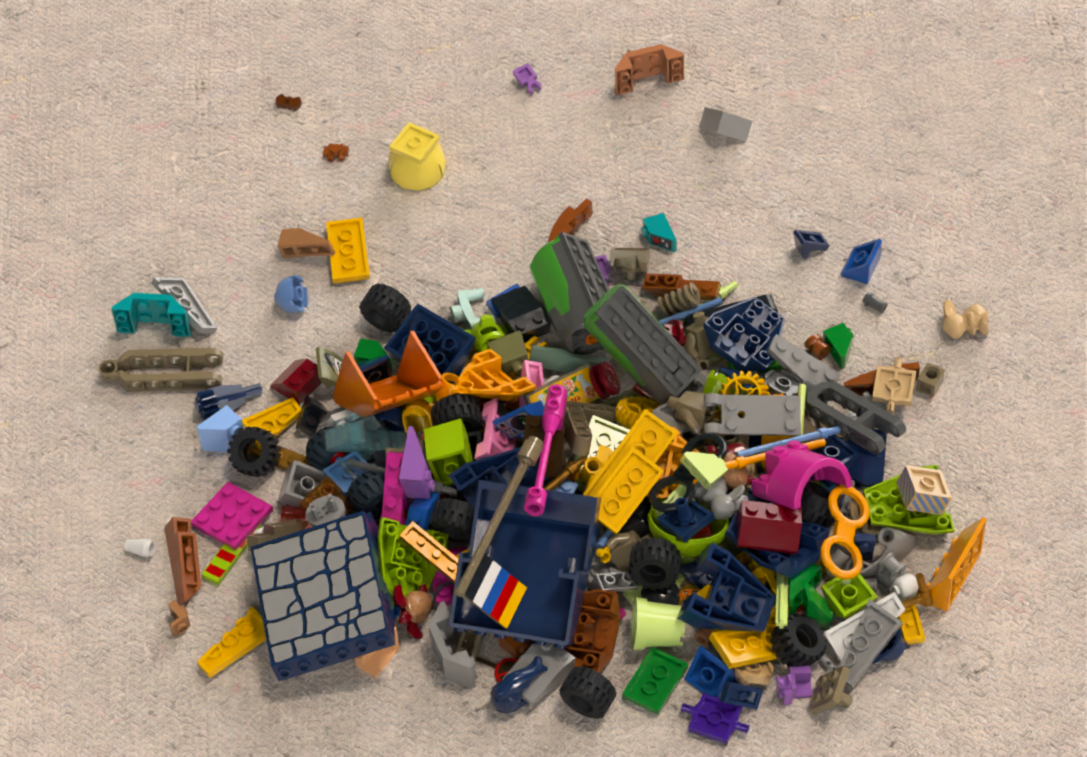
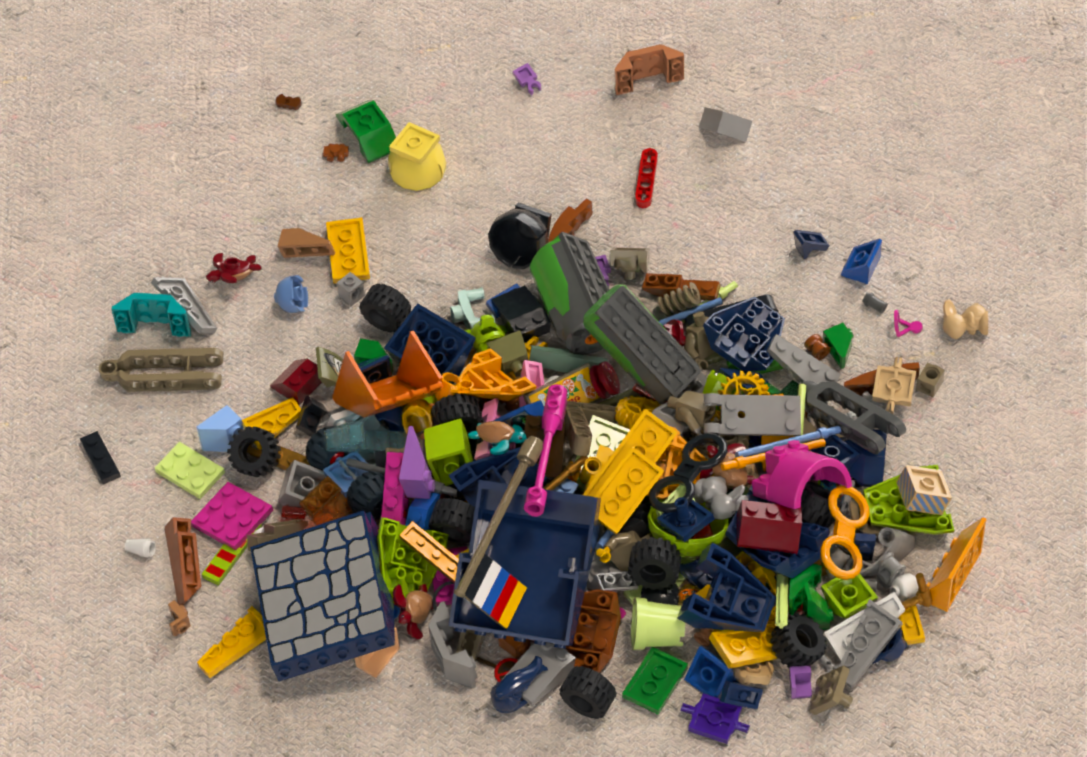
dark blue piece [194,383,263,420] -> none
light grey plate [306,493,346,527] -> none
teal slope [641,212,677,252] -> none
yellowish green slope [680,452,728,490] -> none
dark grey plate [764,370,800,396] -> none
medium lavender plate [775,674,793,705] -> none
none -> black plate [80,431,121,485]
none -> yellowish green plate [155,441,225,499]
none -> dark red animal [206,253,262,284]
none -> green slope [336,100,396,163]
none -> light grey brick [337,272,365,306]
none -> animal [468,421,527,455]
none -> black plate [488,202,552,269]
none -> red beam [635,148,658,208]
none -> dark pink piece [894,310,923,337]

